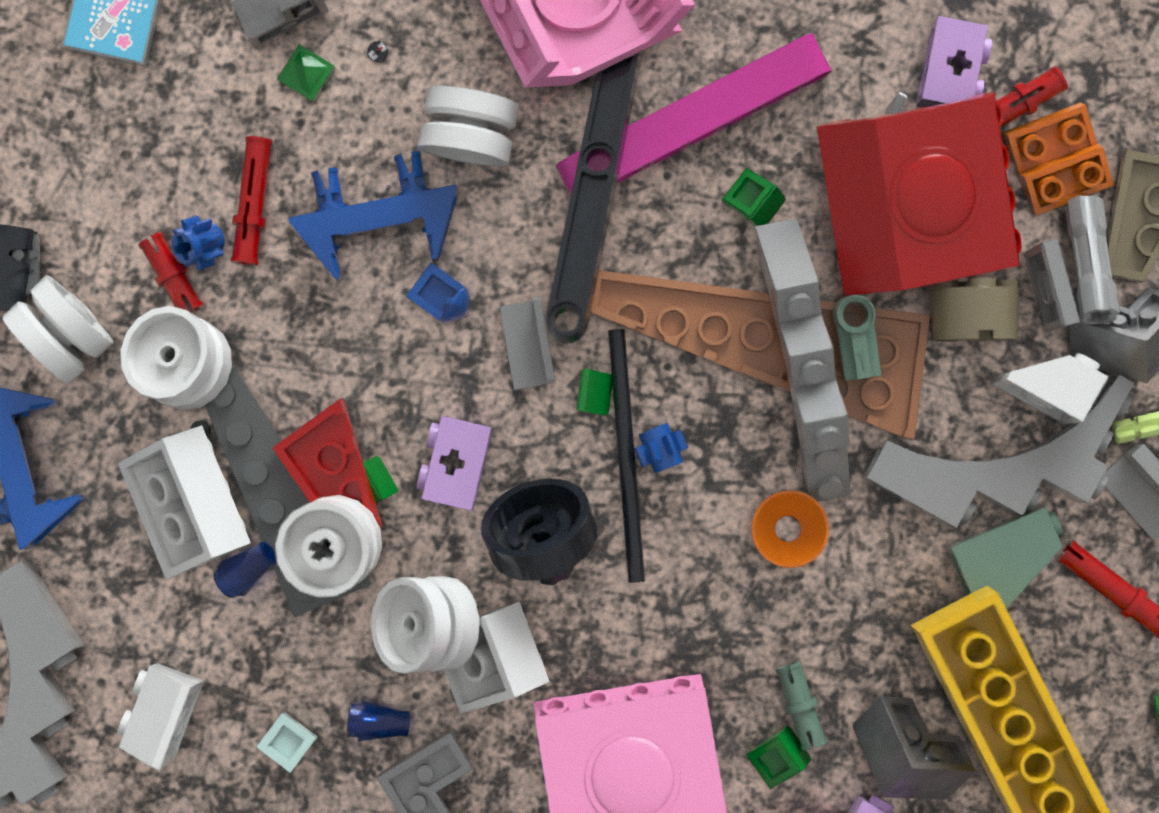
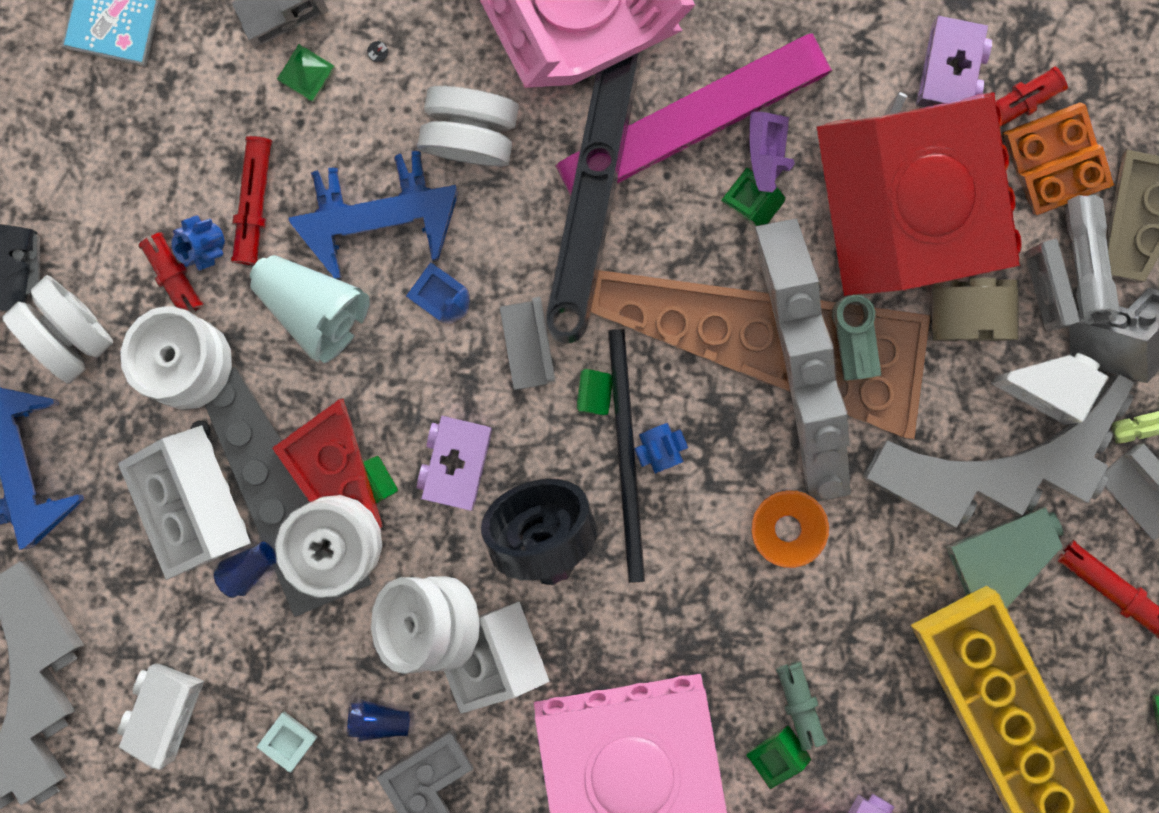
flat silver panel [853,696,976,800] -> none
none -> light aqua cone [250,255,370,363]
none -> medium lavender slope [750,111,795,192]

